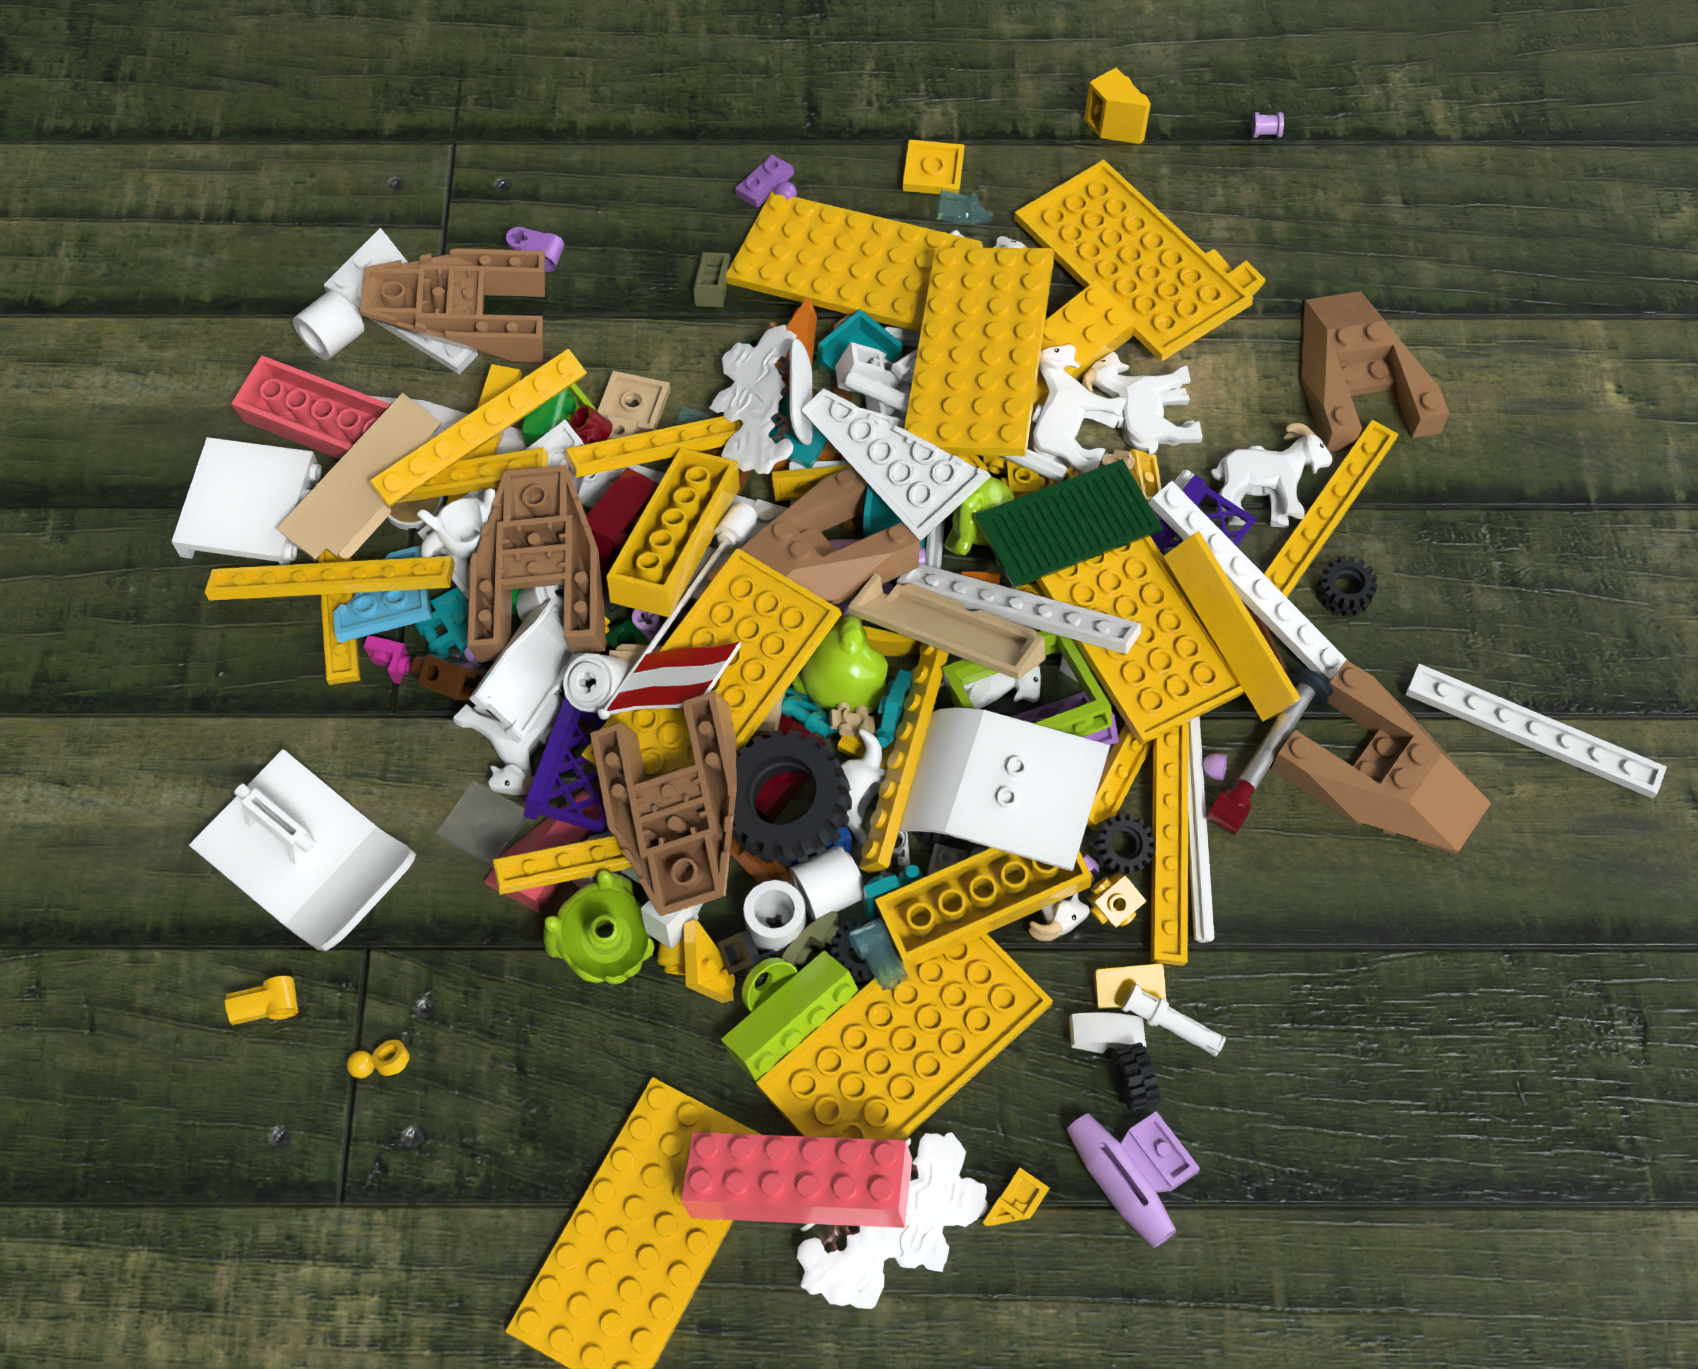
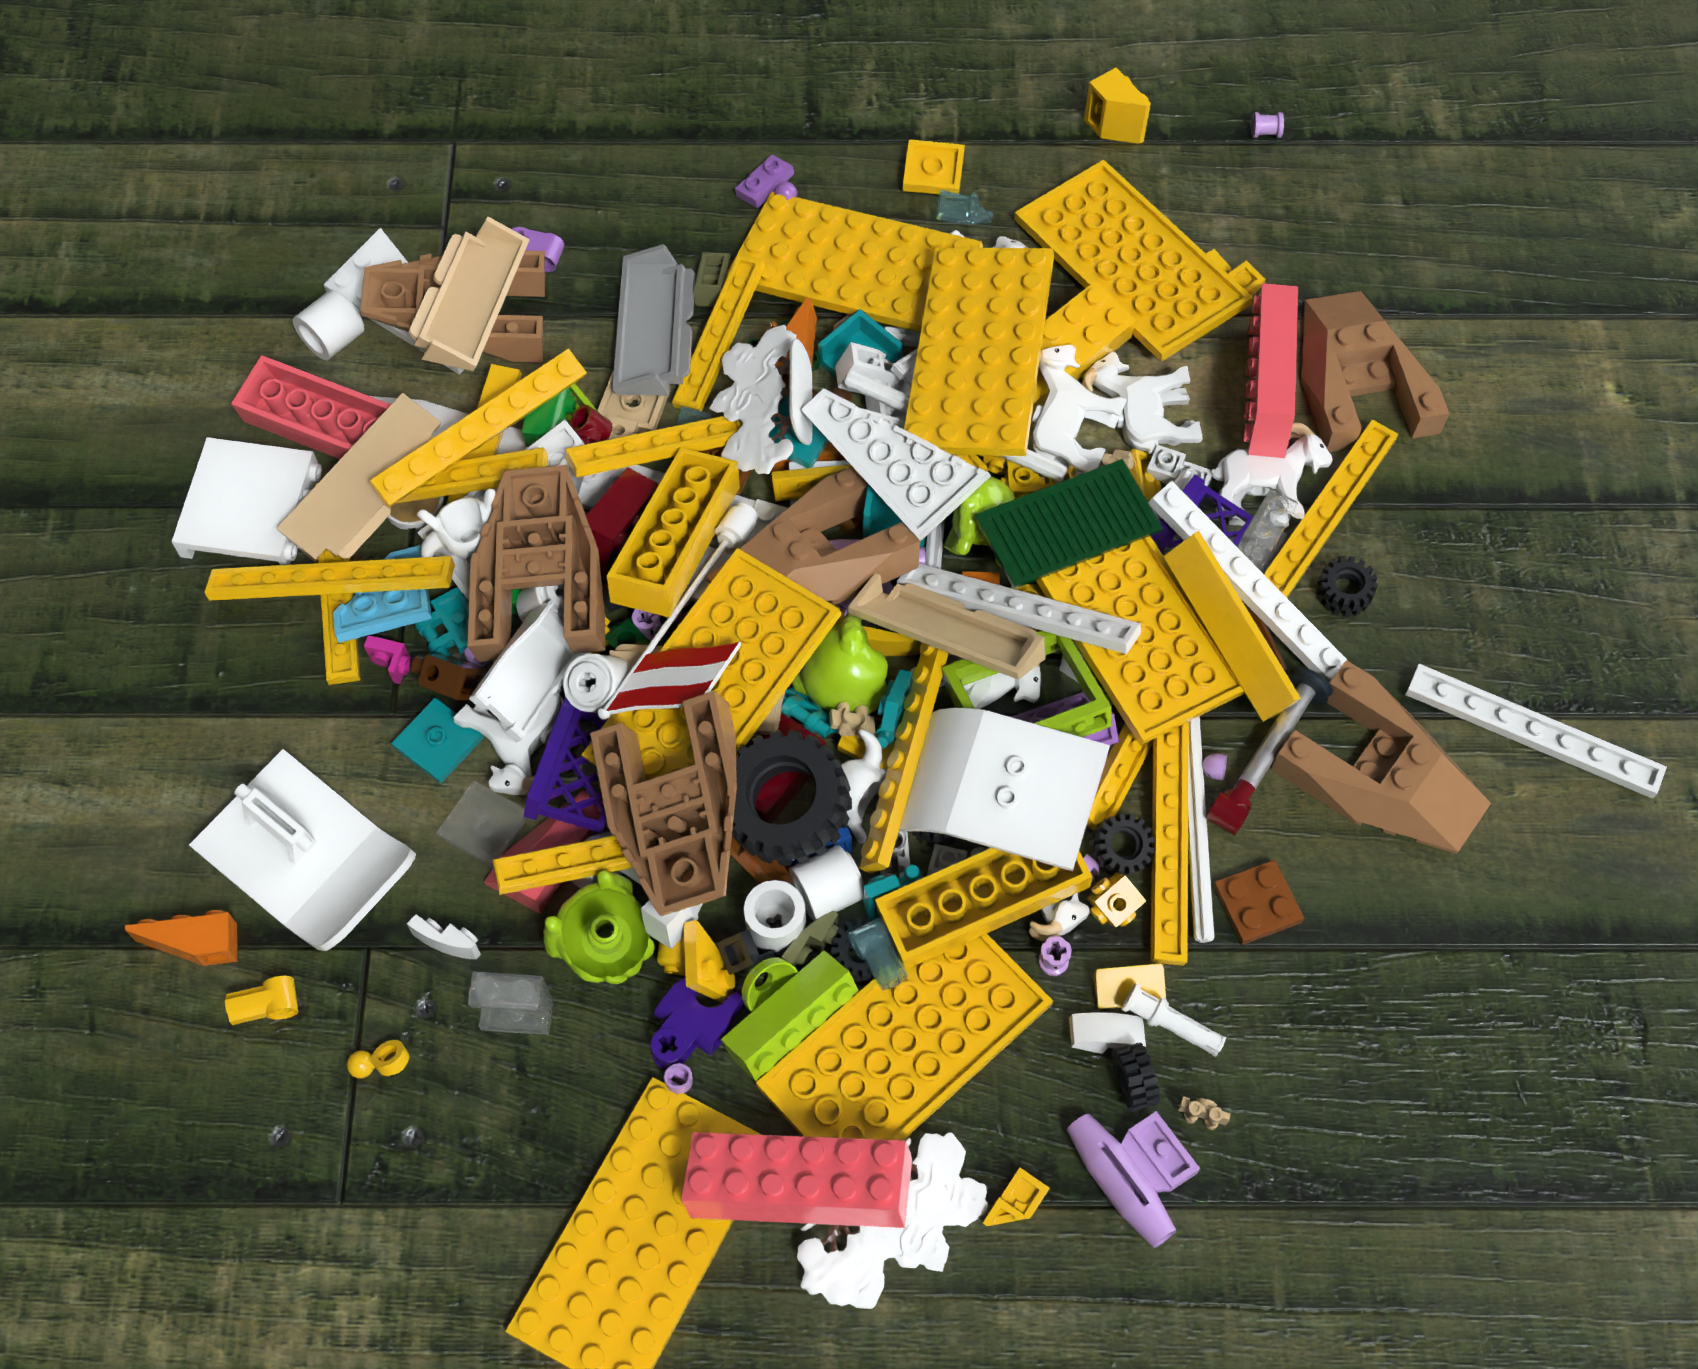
none -> orange slope [125,910,238,966]
none -> teal plate [391,698,484,784]
none -> white slope [407,914,481,959]
none -> tan slope [409,217,530,371]
none -> clear panel [468,972,553,1035]
none -> light grey slope [612,244,695,396]
none -> dark purple piece [651,977,744,1071]
none -> lavender hinge [664,1063,693,1094]
none -> yellow tile [672,255,765,414]
none -> lavender bush [1038,936,1072,976]
none -> white slope [1147,445,1212,487]
none -> tan piece [1178,1096,1231,1130]
none -> dark orange plate [1213,860,1305,946]
none -> clear panel [1238,488,1298,574]
none -> coral brick [1243,283,1298,458]

